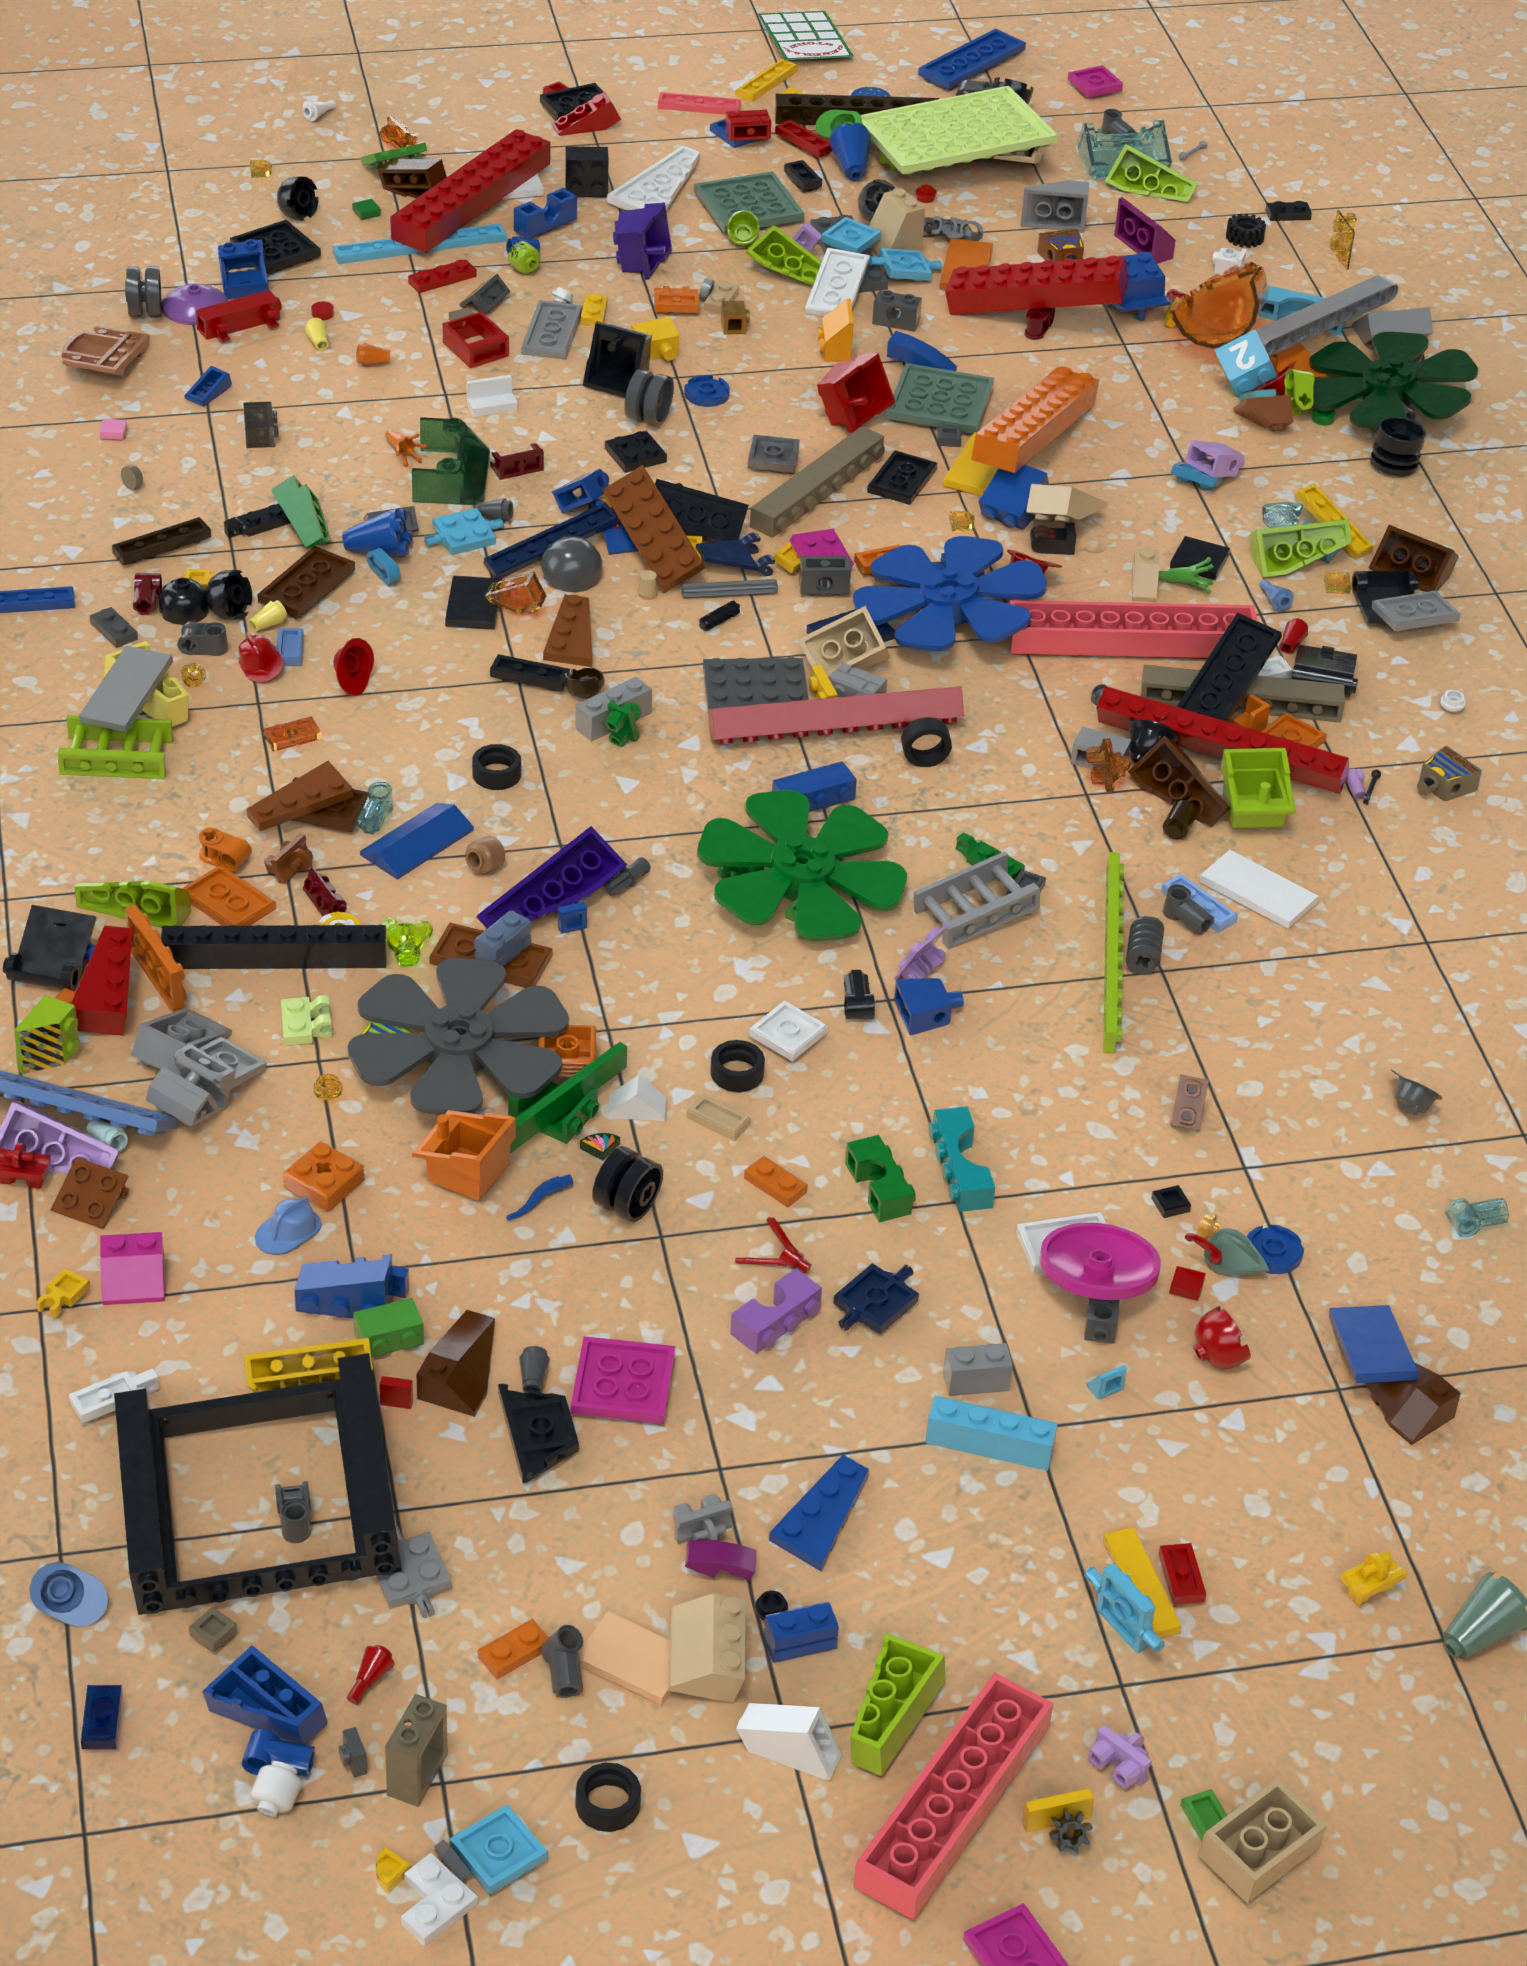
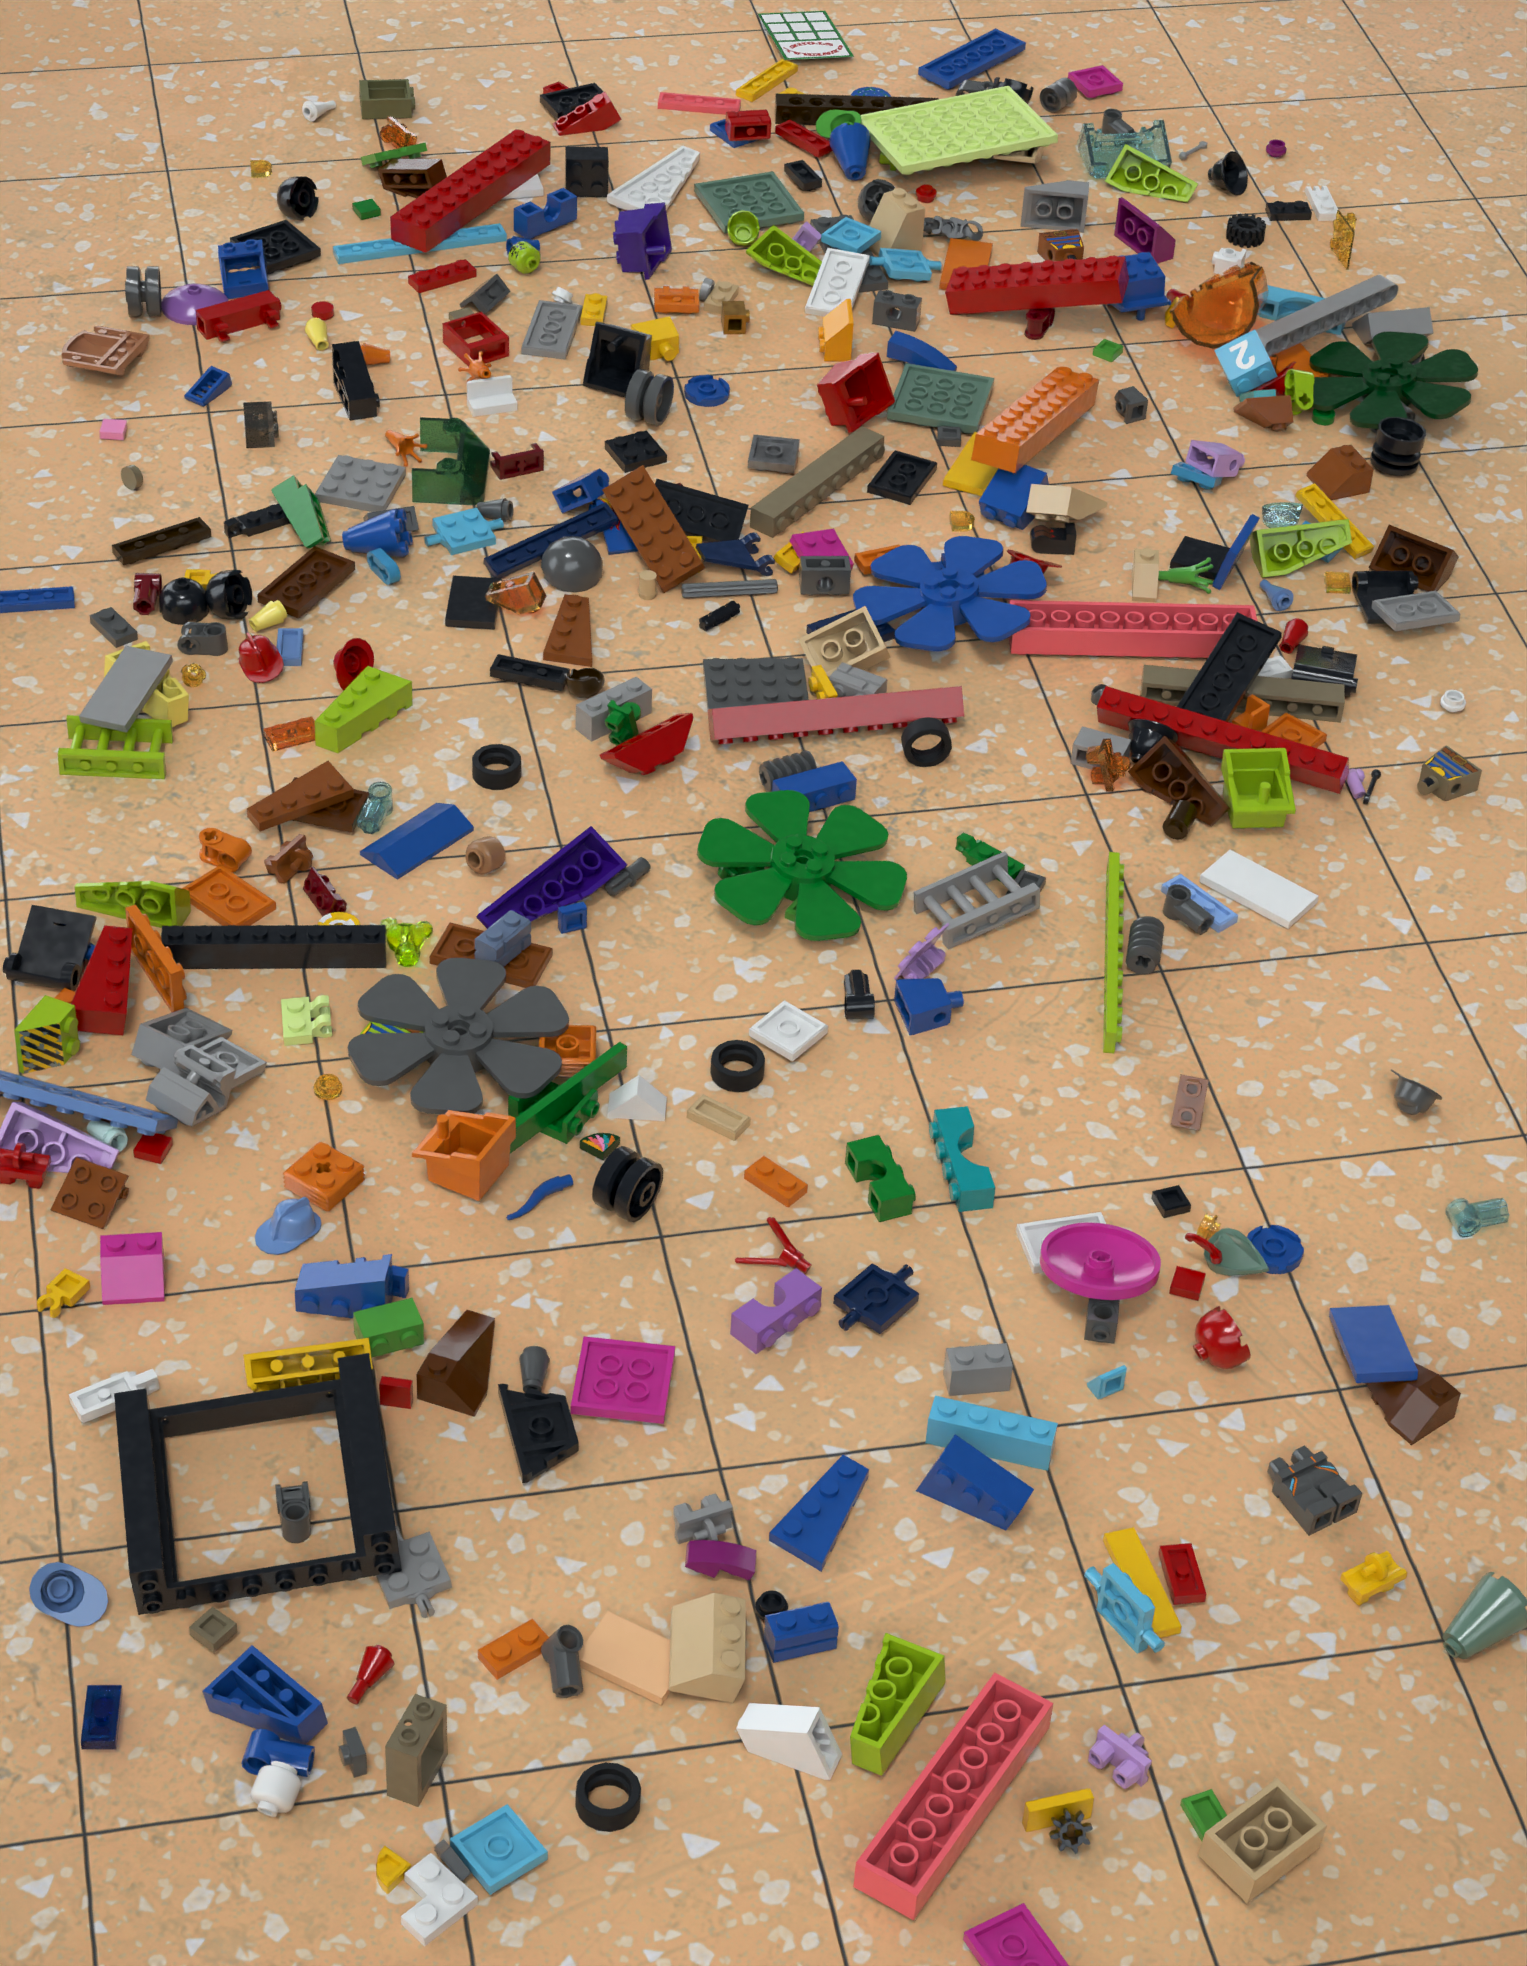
none -> red tile [133,1133,173,1164]
none -> lime wedge [314,666,413,753]
none -> light grey plate [315,455,406,512]
none -> black wedge [332,341,380,421]
none -> olive window [359,79,415,119]
none -> orange piece [458,351,492,381]
none -> red wedge [600,713,694,775]
none -> dark grey piece [759,750,817,792]
none -> blue wedge [916,1434,1034,1530]
none -> flat silver wheel [1040,78,1077,113]
none -> bright green tile [1093,339,1123,362]
none -> dark grey brick [1115,386,1148,424]
none -> black hat [1208,151,1248,195]
none -> blue tile [1212,514,1260,590]
none -> magenta plate [1266,139,1287,158]
none -> dark grey hips [1267,1445,1362,1536]
none -> white hinge [1305,186,1340,221]
none -> dark orange slope [1306,445,1374,501]

